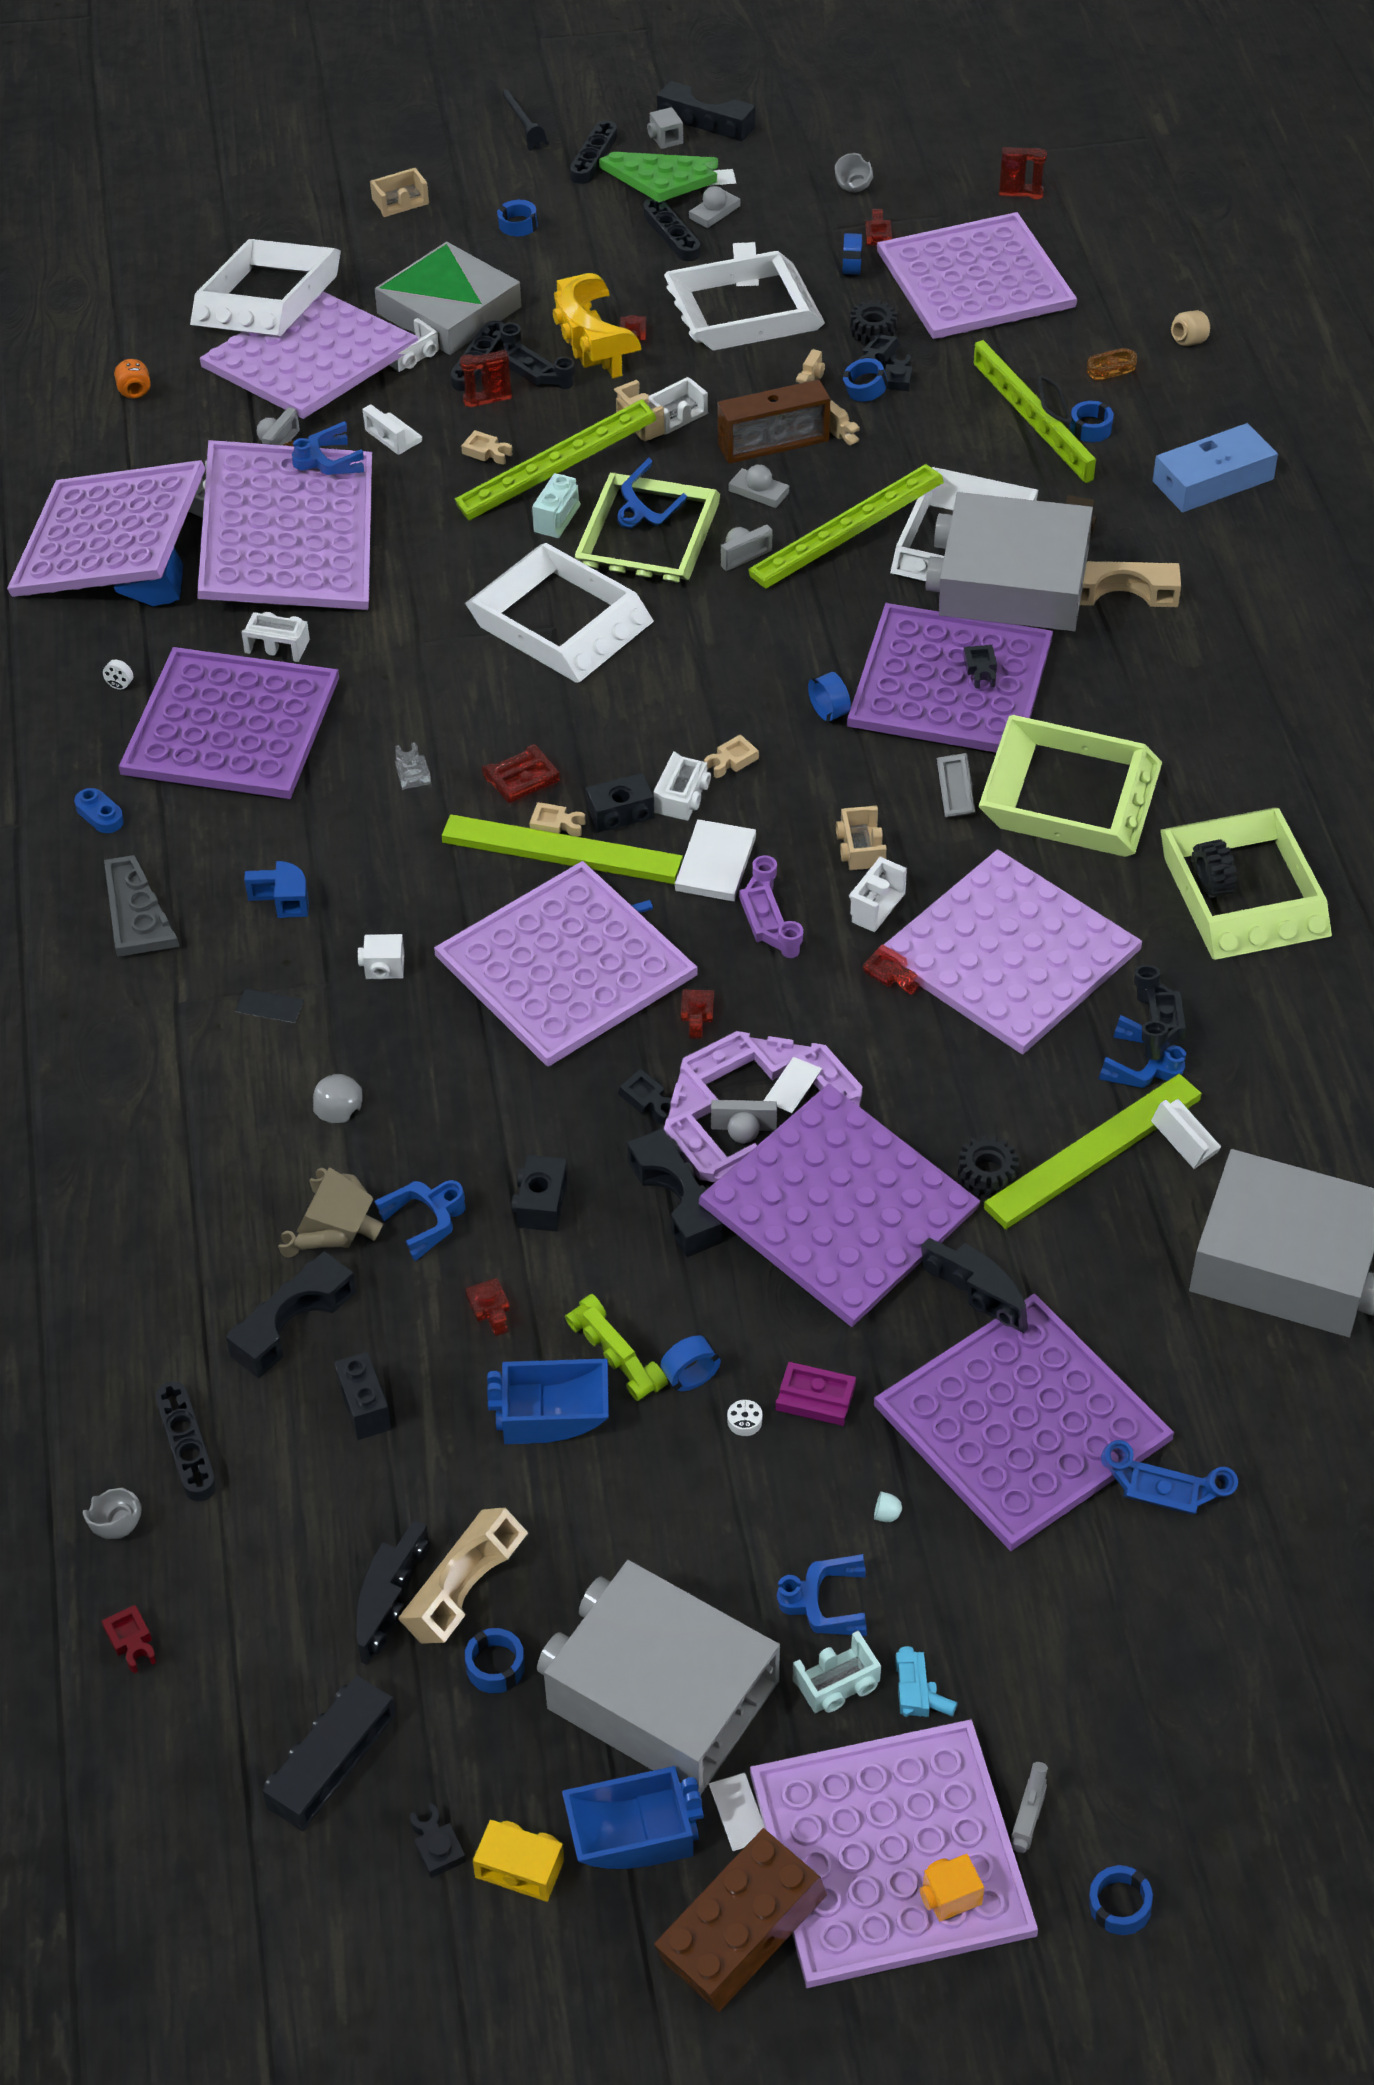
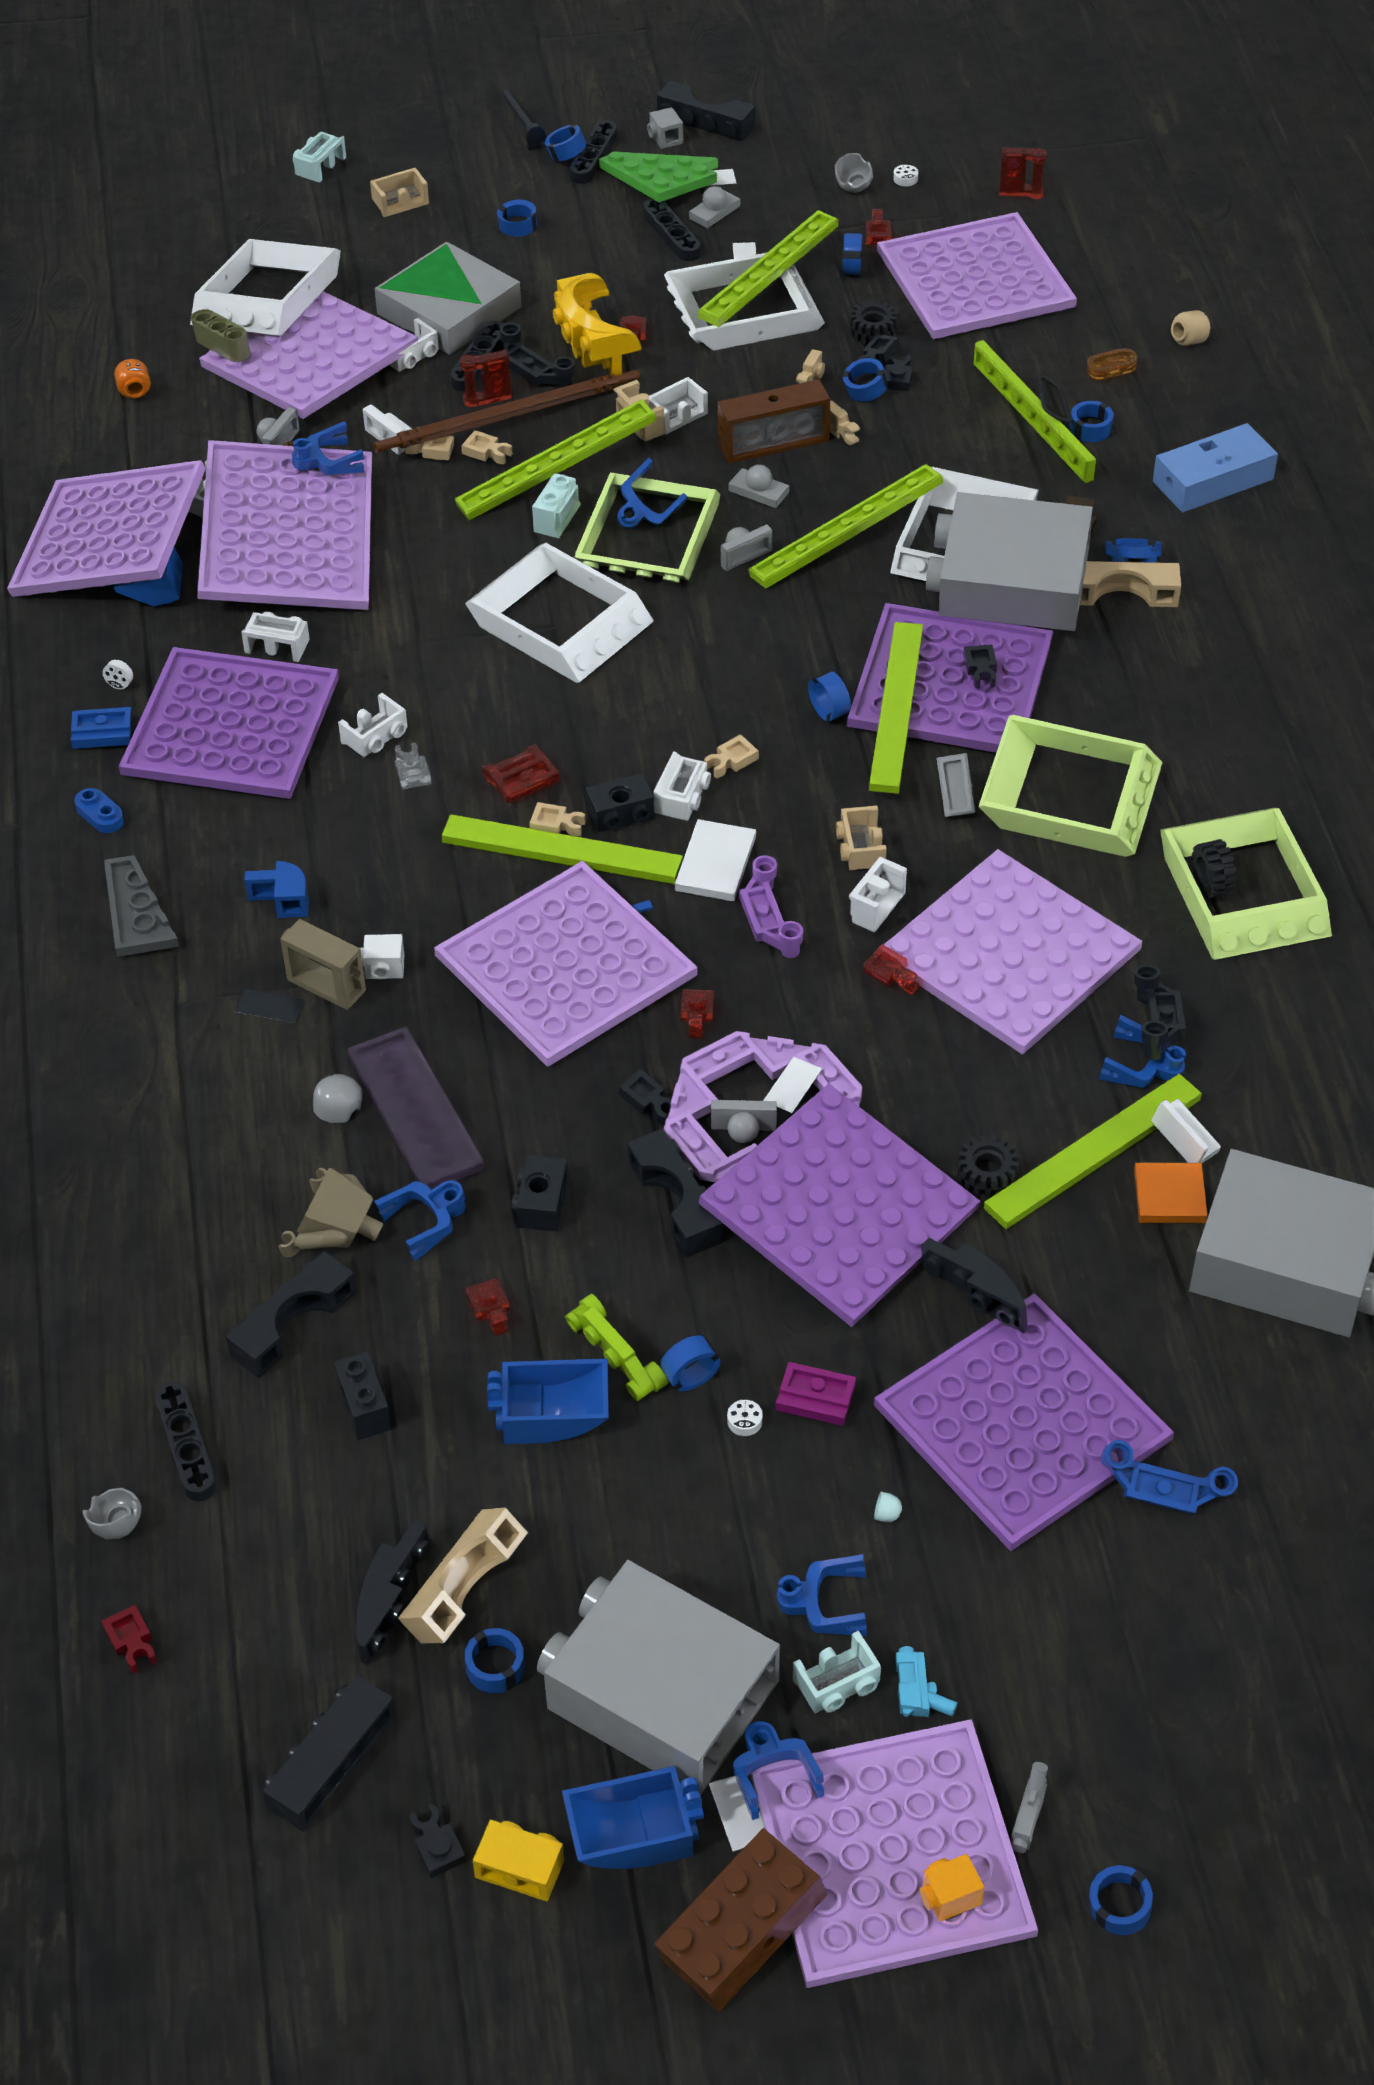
none -> blue plate [70,707,132,749]
none -> olive beam [191,309,251,362]
none -> dark tan window [280,919,366,1010]
none -> light aqua window [293,132,346,183]
none -> white window [338,693,408,757]
none -> clear purple plate [347,1027,484,1190]
none -> reddish brown axle [373,369,640,453]
none -> tan plate [405,435,454,460]
none -> blue piece [544,125,587,162]
none -> lime tile [698,210,838,327]
none -> blue piece [733,1721,824,1820]
none -> lime tile [869,622,923,794]
none -> white tile [893,165,918,187]
none -> blue plate [1105,538,1162,563]
none -> orange tile [1134,1163,1207,1223]

